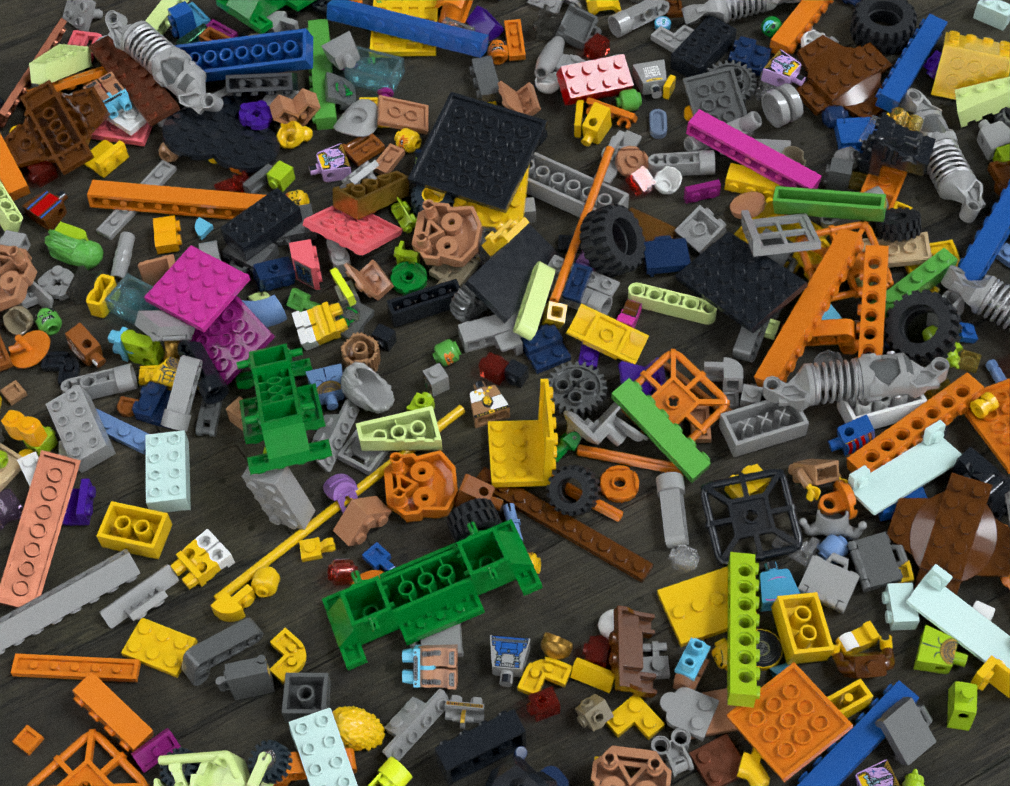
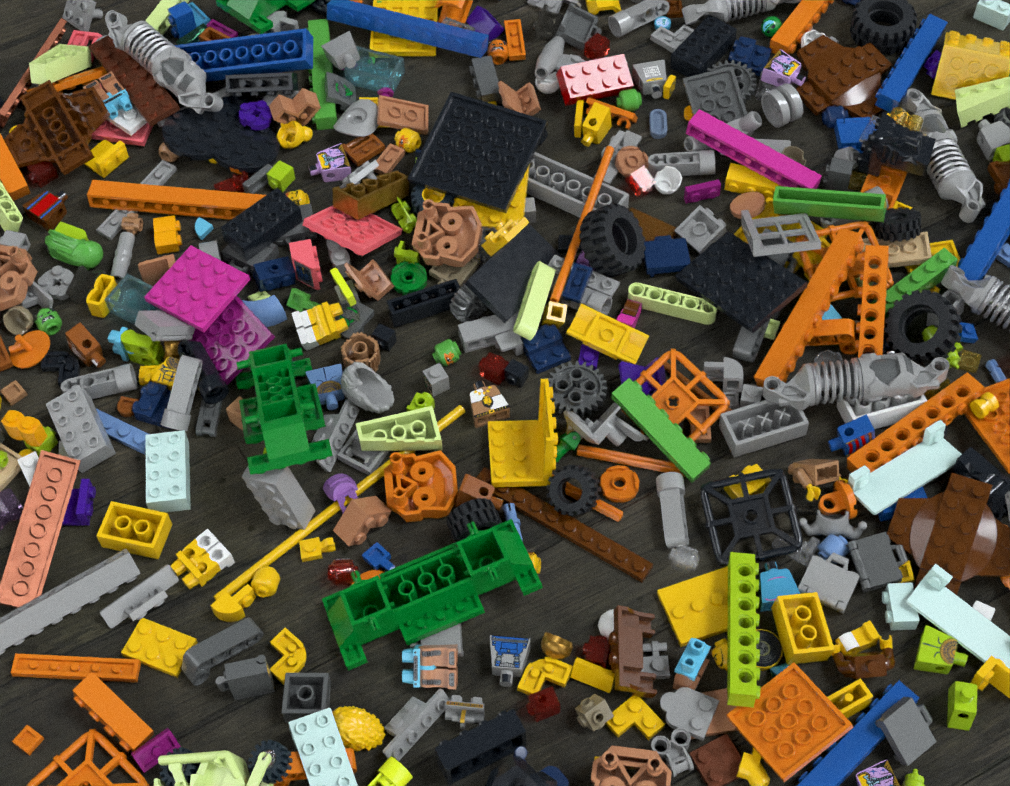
none -> medium nougat gear [121,213,143,235]

